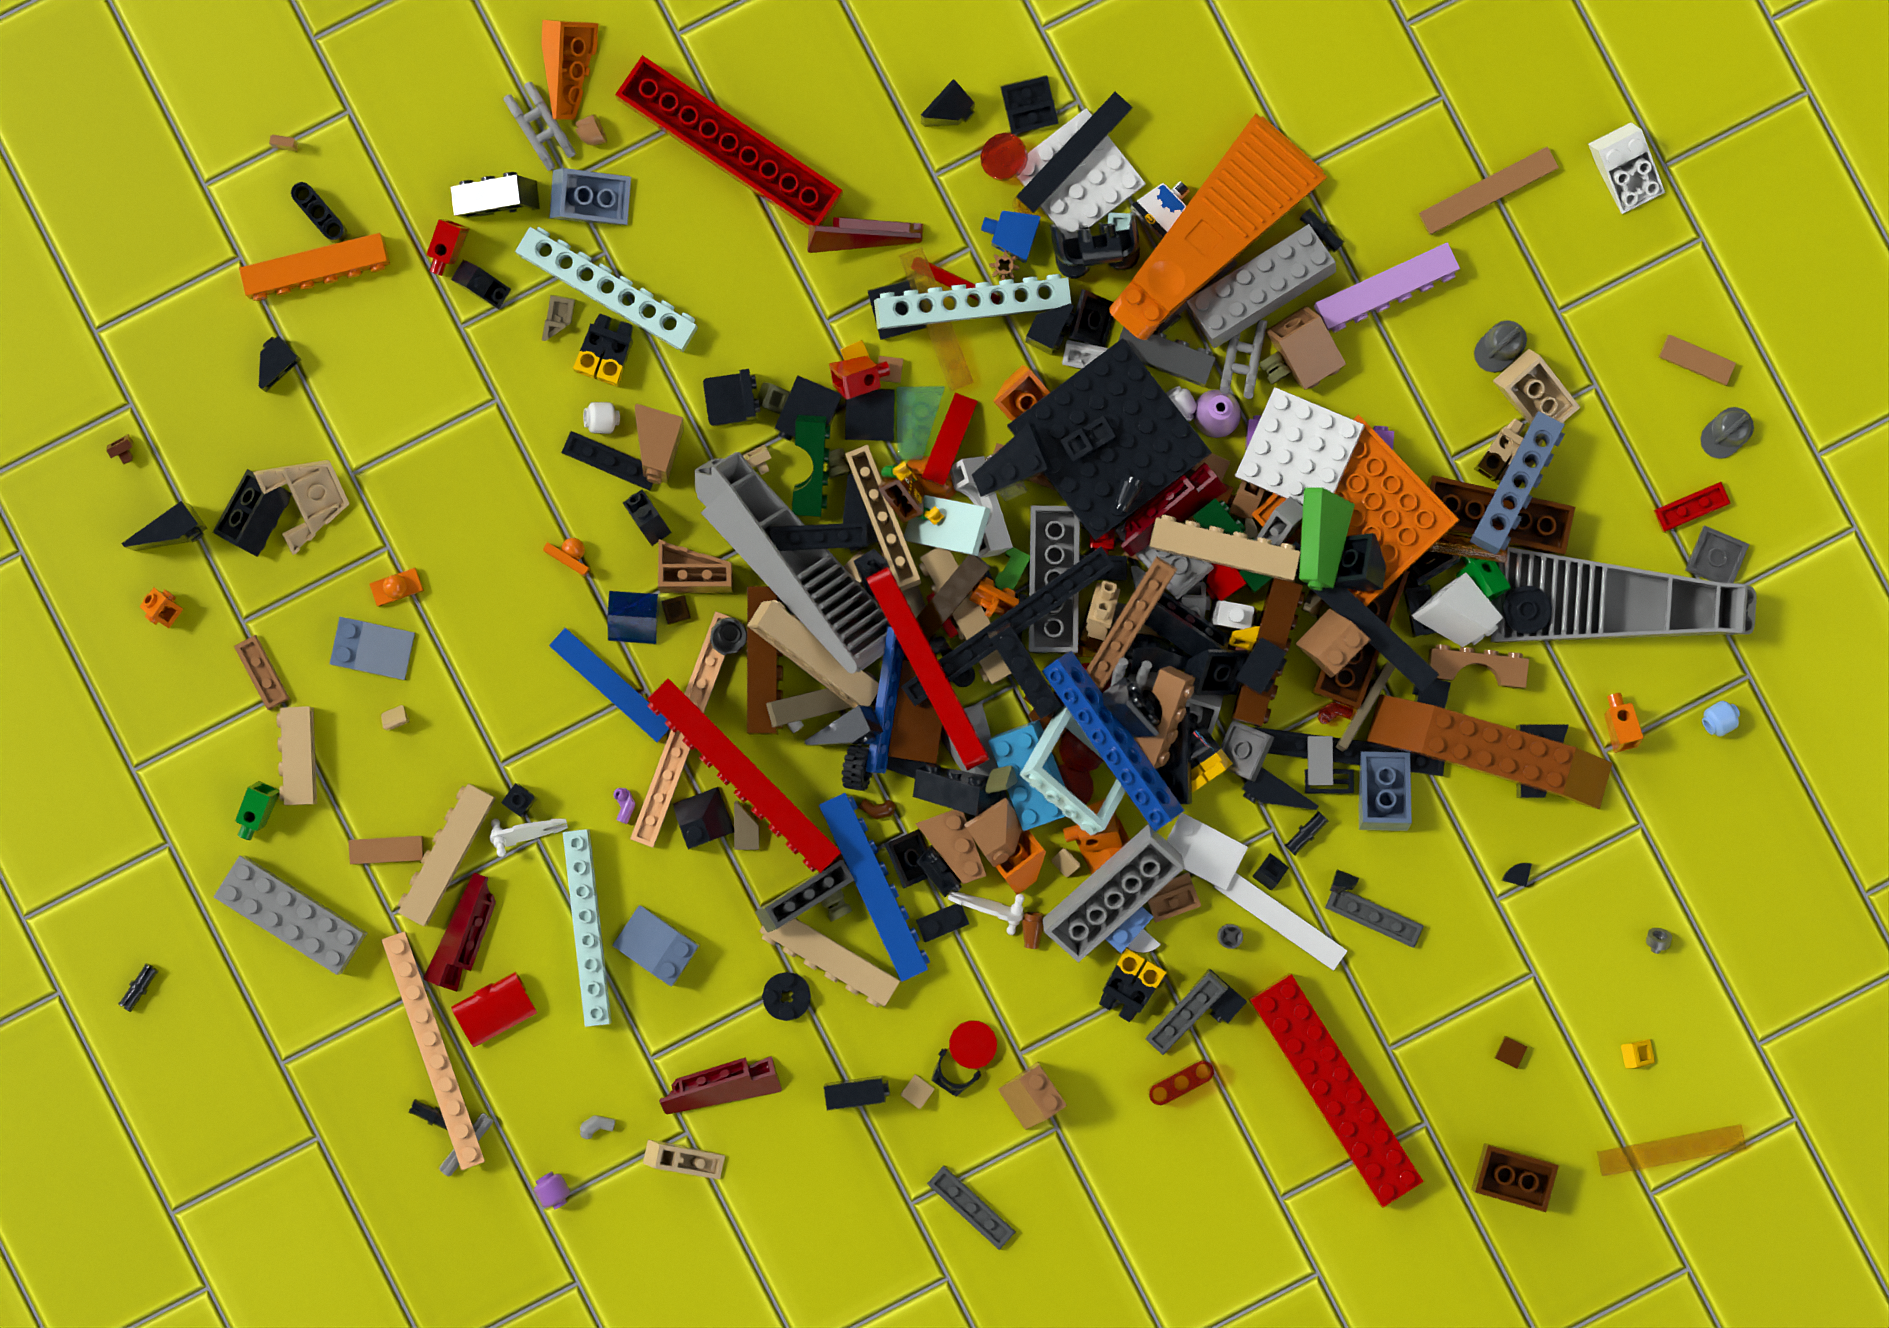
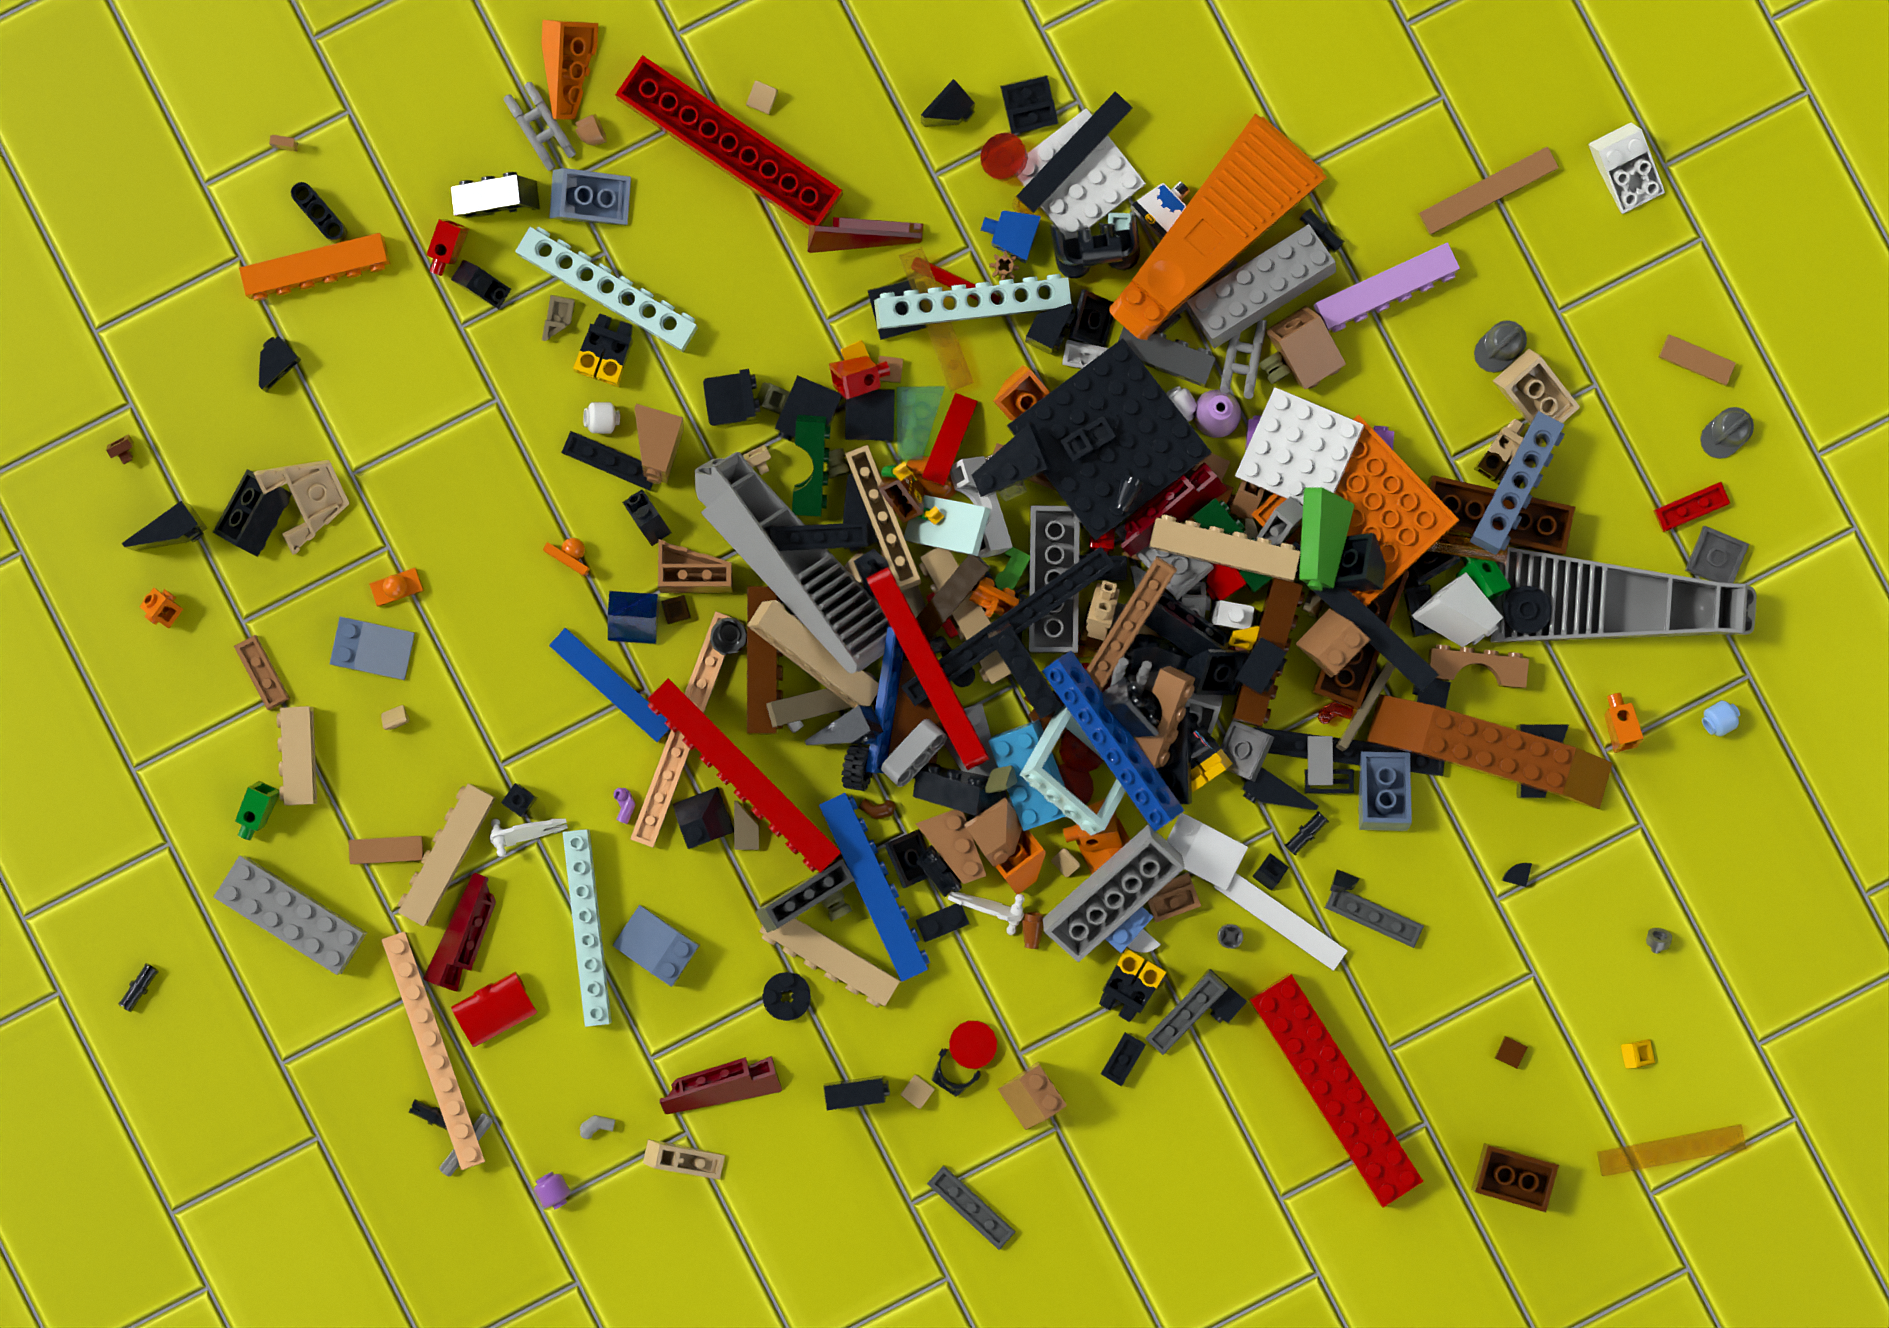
clear red beam [1148,1059,1214,1105] -> none
none -> tan slope [746,80,778,115]
none -> light grey beam [881,719,947,787]
none -> black plate [1100,1032,1146,1087]

